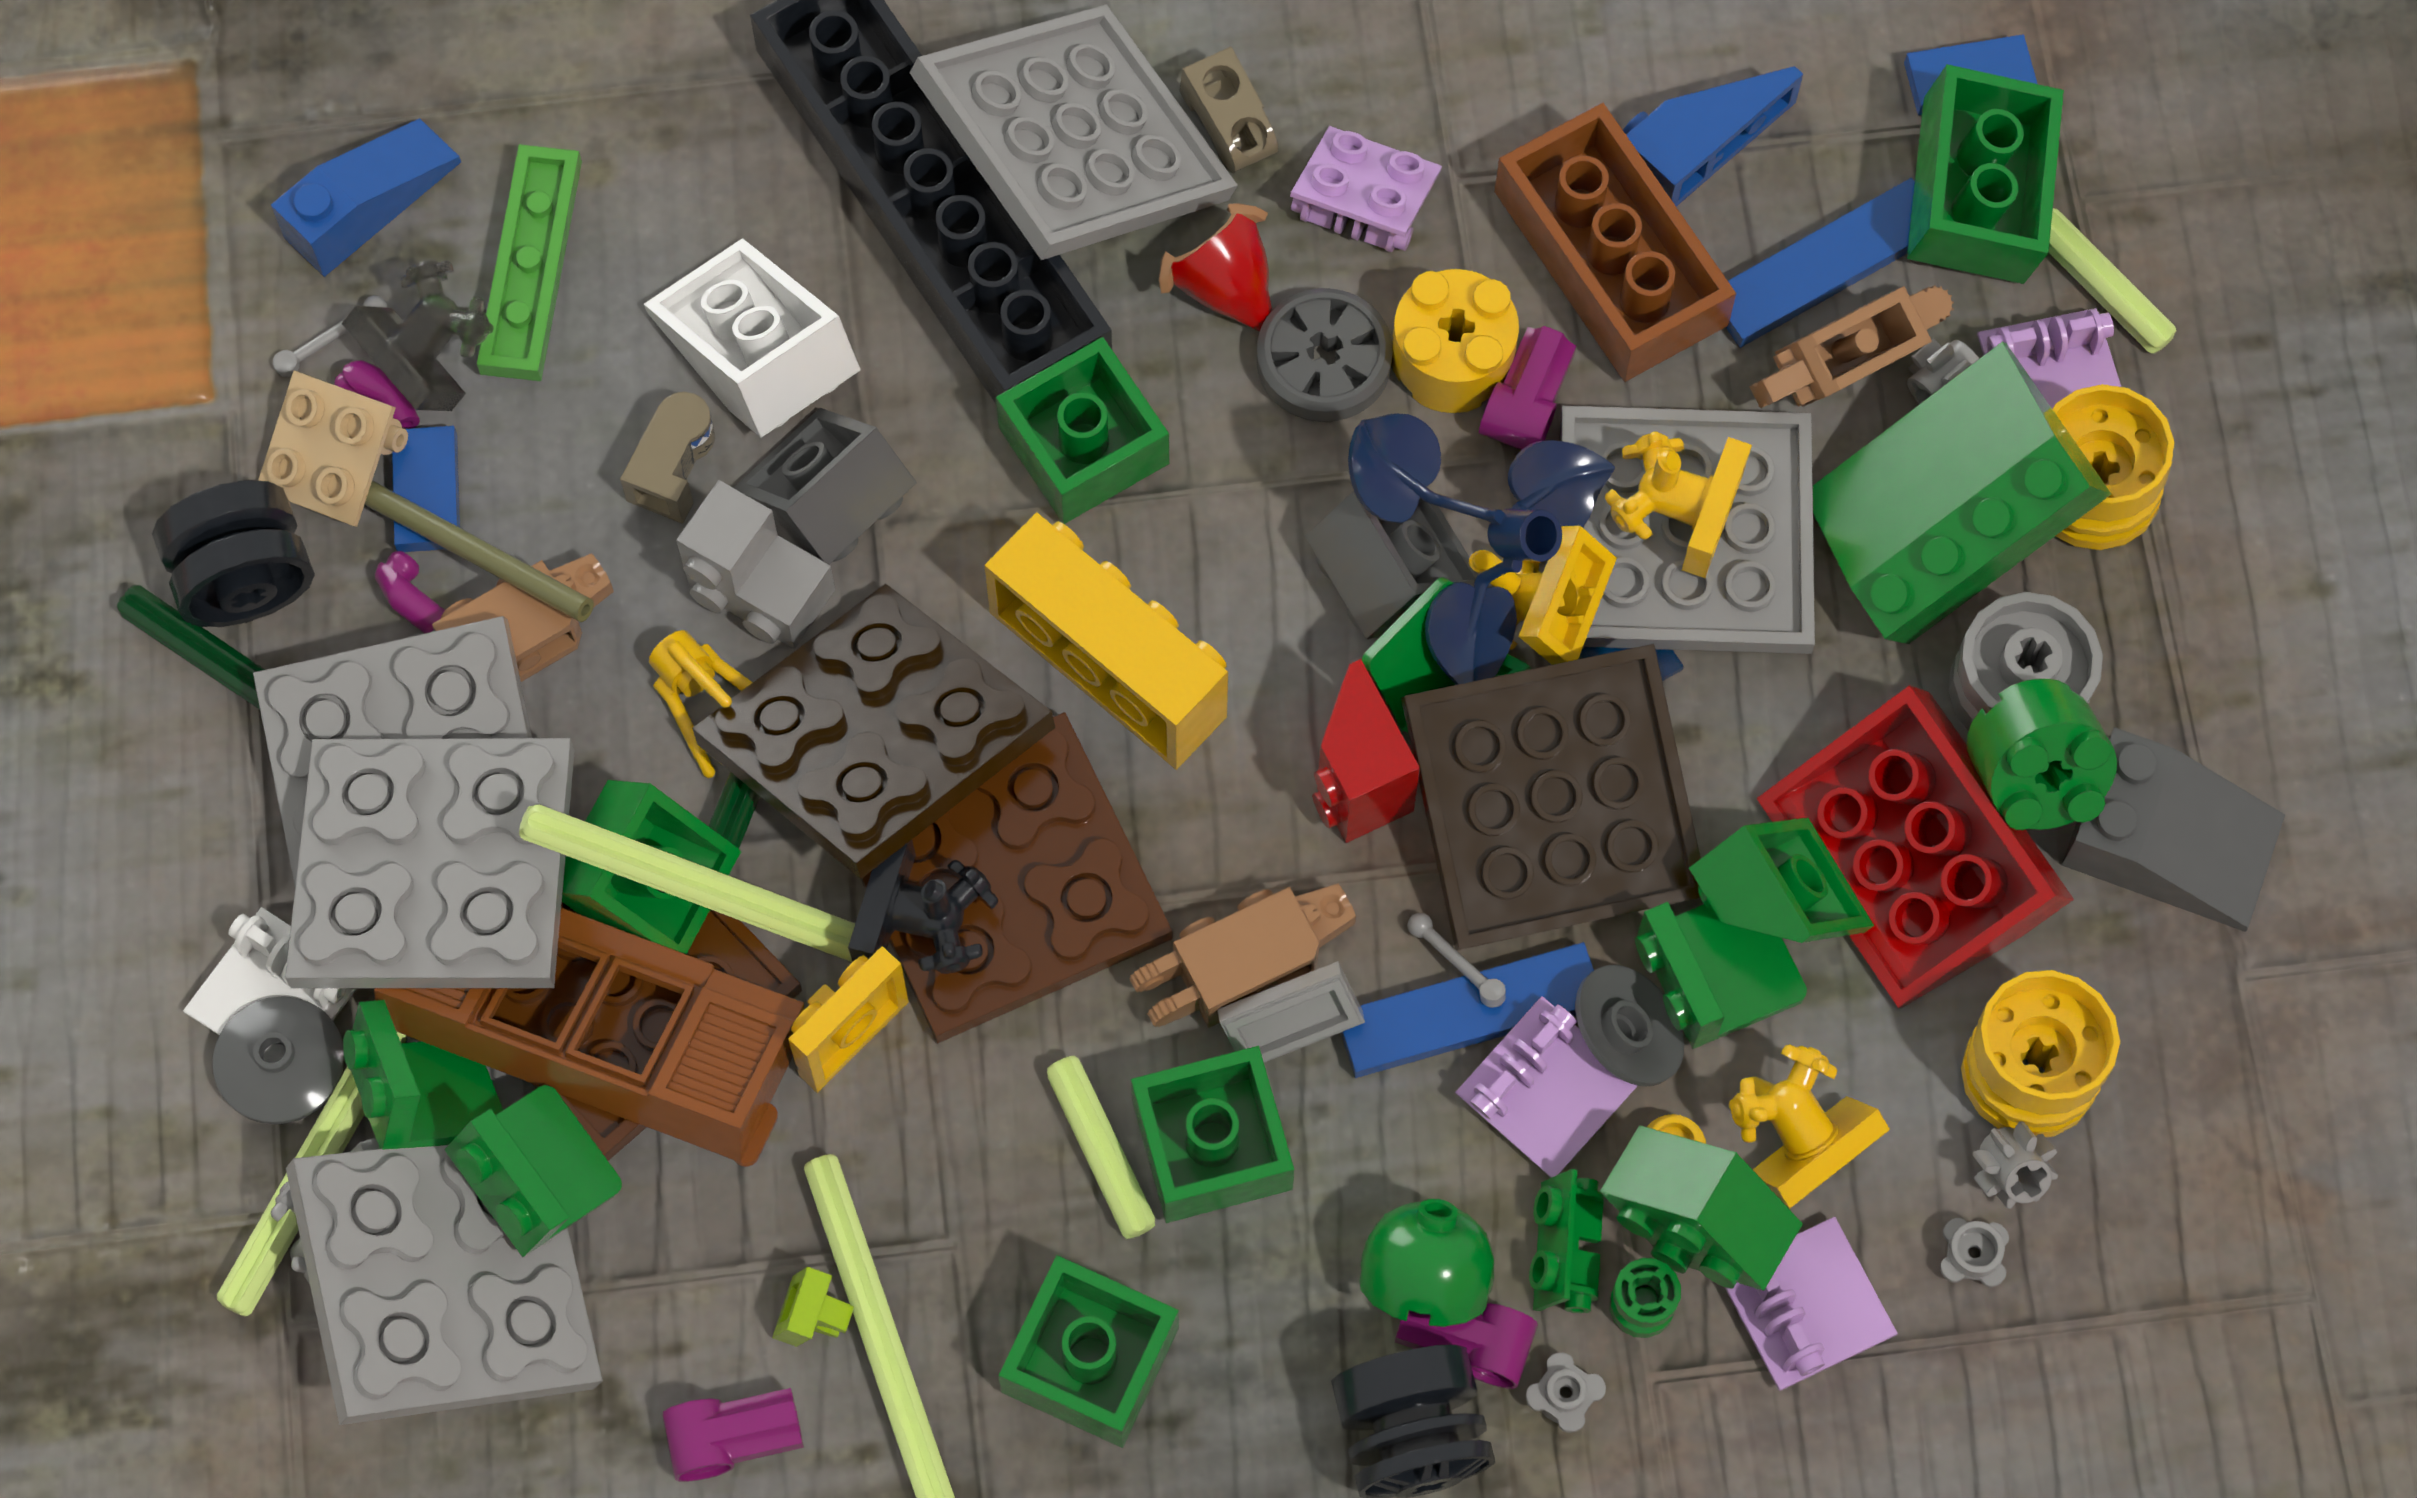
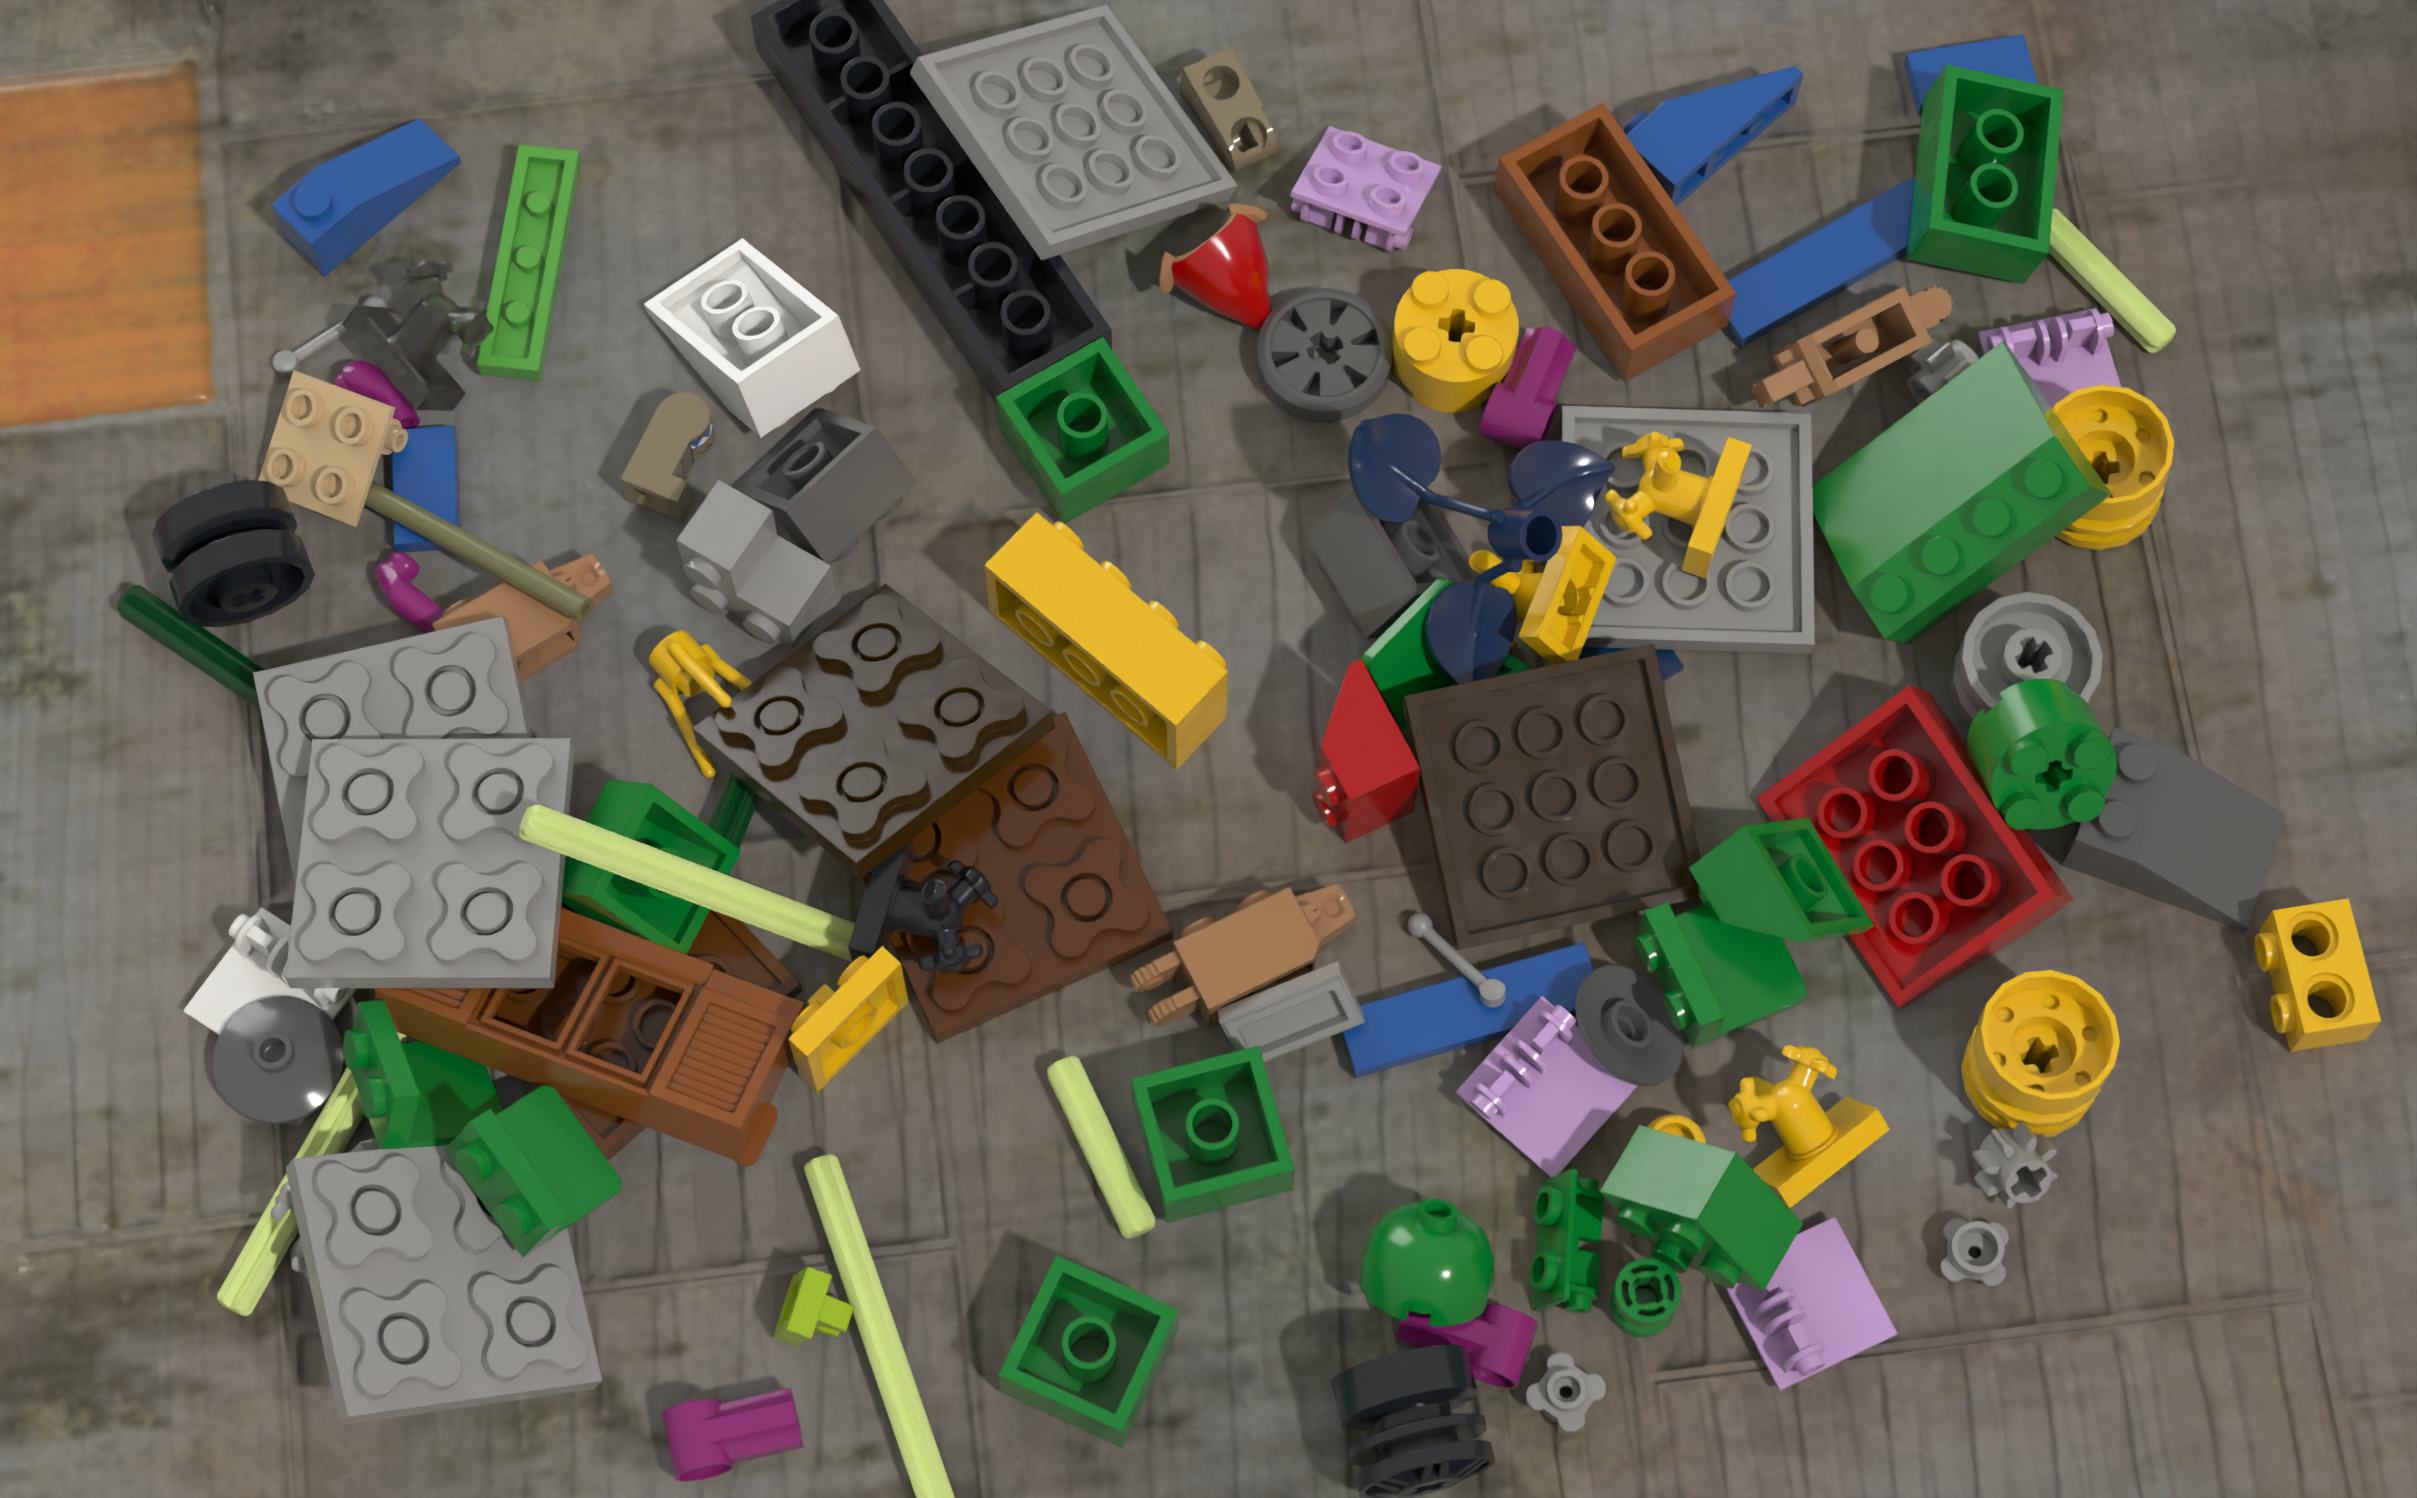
none -> yellow brick [2254,898,2381,1052]

